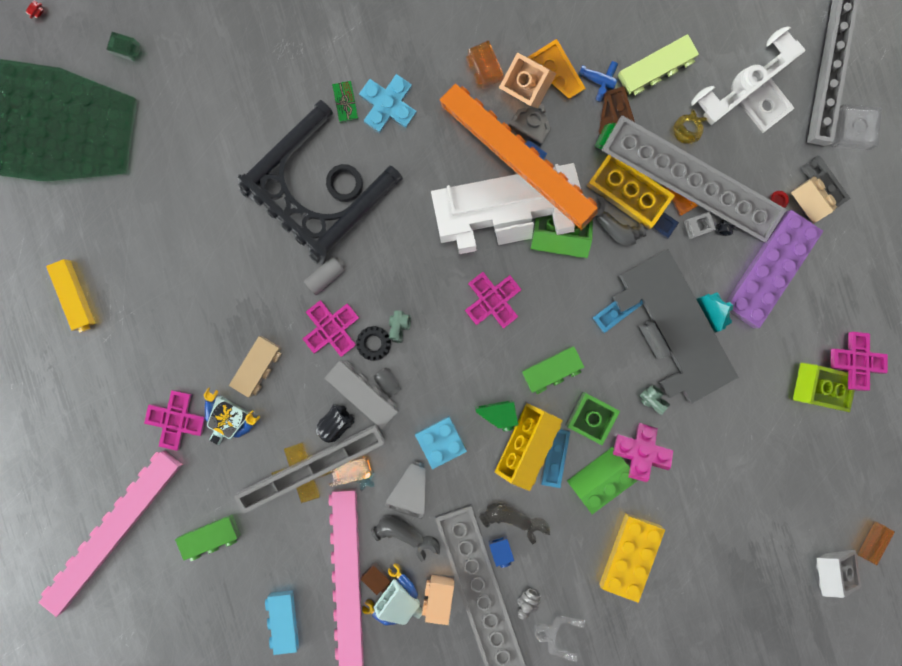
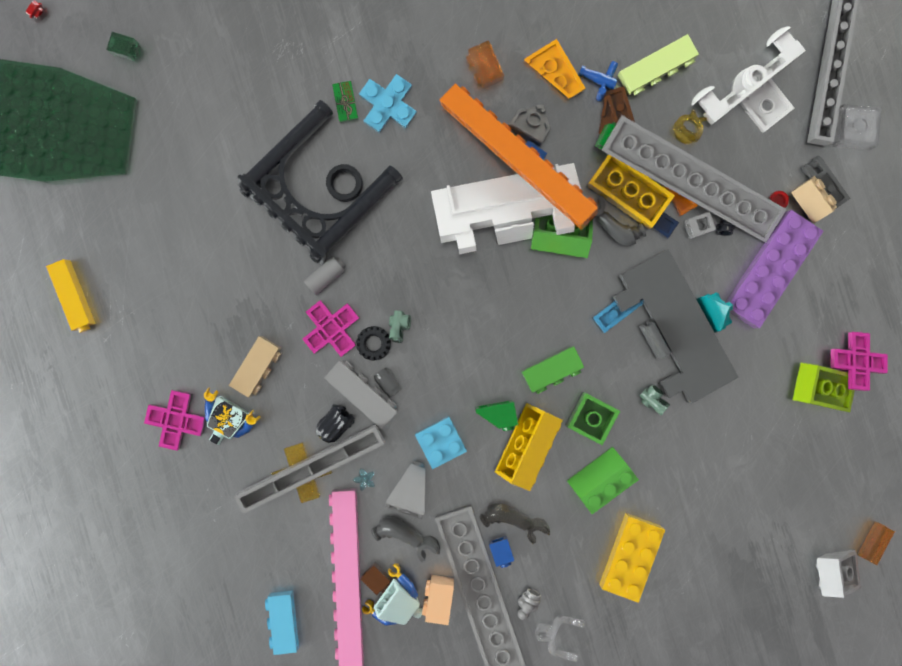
bright pink brick [38,450,183,617] -> none
bright green brick [175,515,241,561] -> none
clear orange panel [329,457,372,487] -> none
dark pink plate [465,272,522,329] -> none
light nougat brick [499,53,556,108] -> none
dark azure plate [541,429,571,488] -> none
dark pink plate [613,423,674,482] -> none

